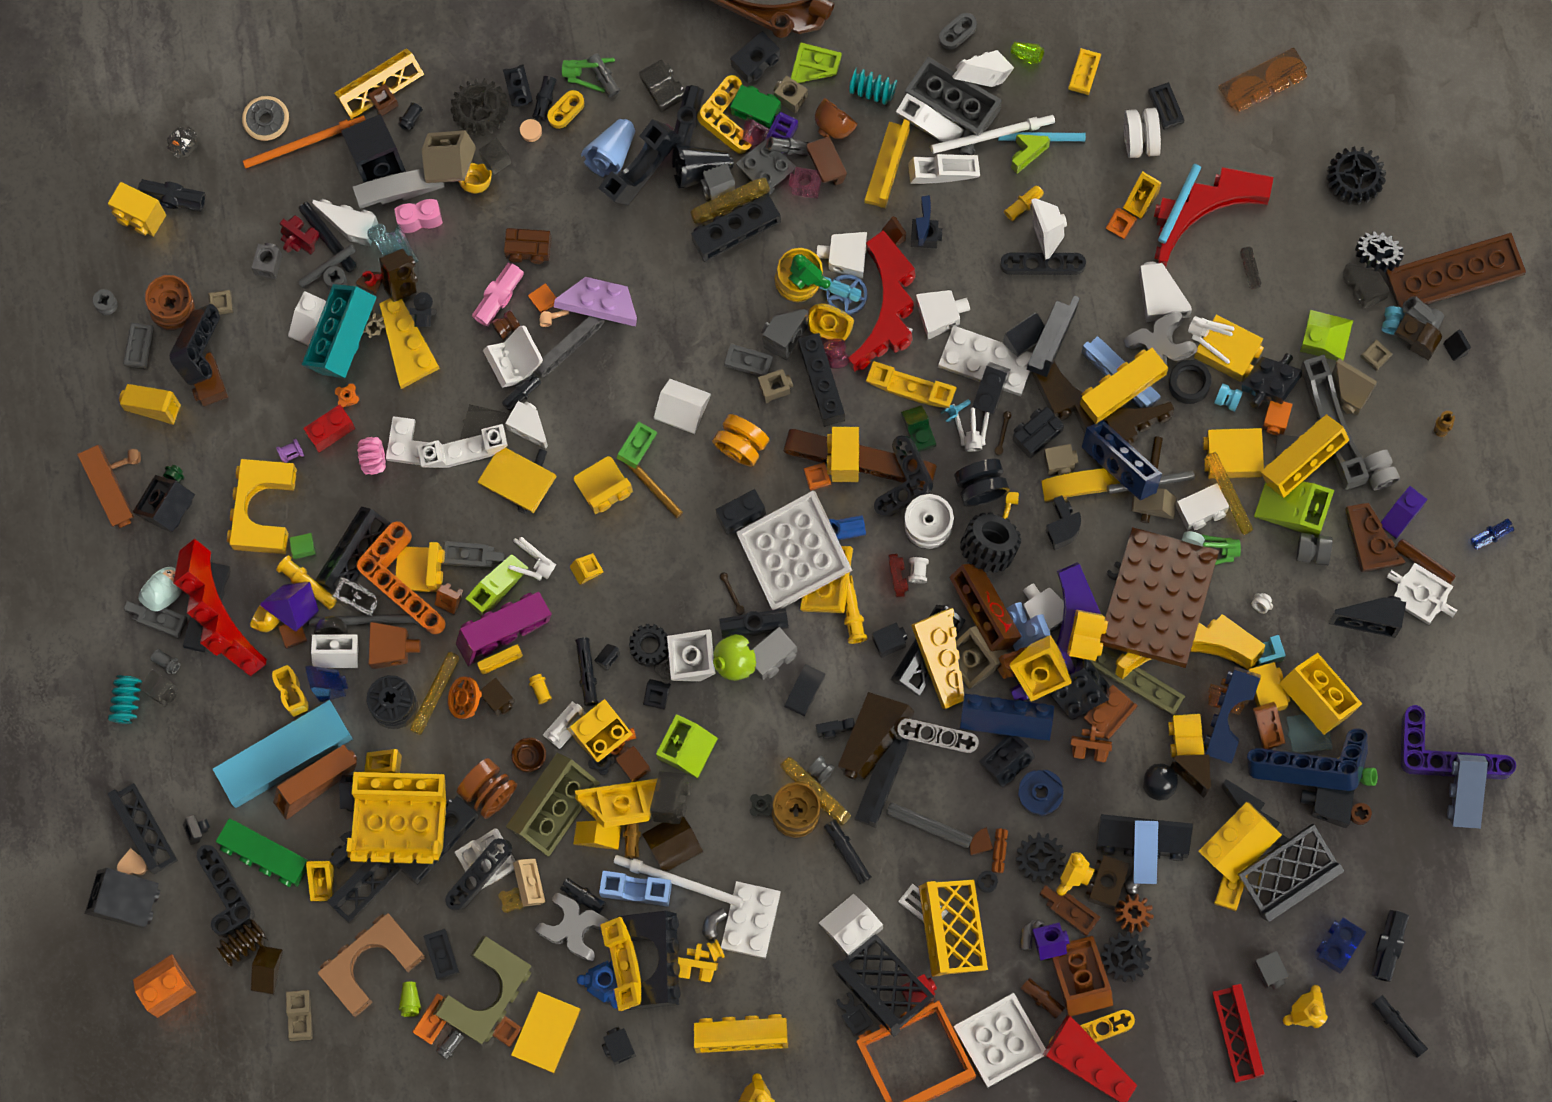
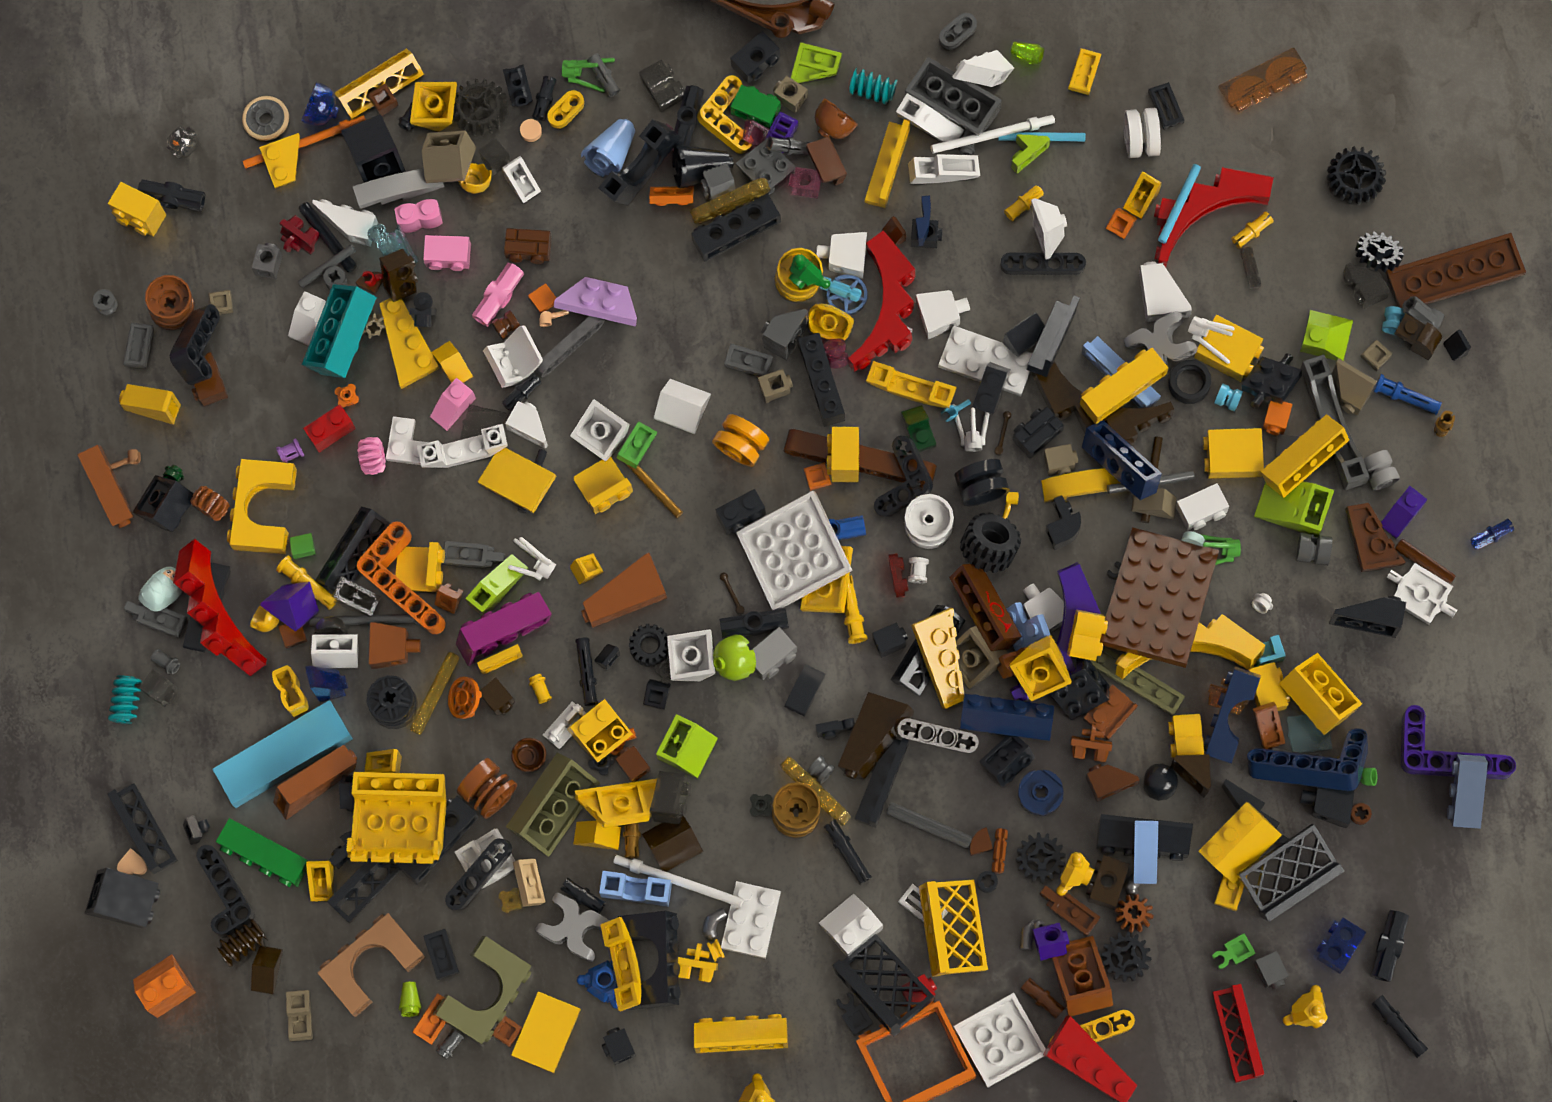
clear yellow axle [1206,452,1253,535] -> none
none -> dark orange gear [190,486,230,521]
none -> yellow wing [259,133,300,189]
none -> clear blue cylinder [301,82,339,126]
none -> yellow slope [410,82,457,132]
none -> bright pink brick [423,235,471,271]
none -> bright pink slope [430,378,476,431]
none -> yellow slope [431,341,473,383]
none -> white slope [502,156,541,203]
none -> white slope [570,399,630,461]
none -> dark orange slope [581,553,667,628]
none -> orange plate [649,186,694,206]
none -> reddish brown slope [1086,764,1140,802]
none -> bright green plate [1212,934,1256,970]
none -> yellow pin [1231,211,1274,249]
none -> blue pin [1373,374,1442,415]

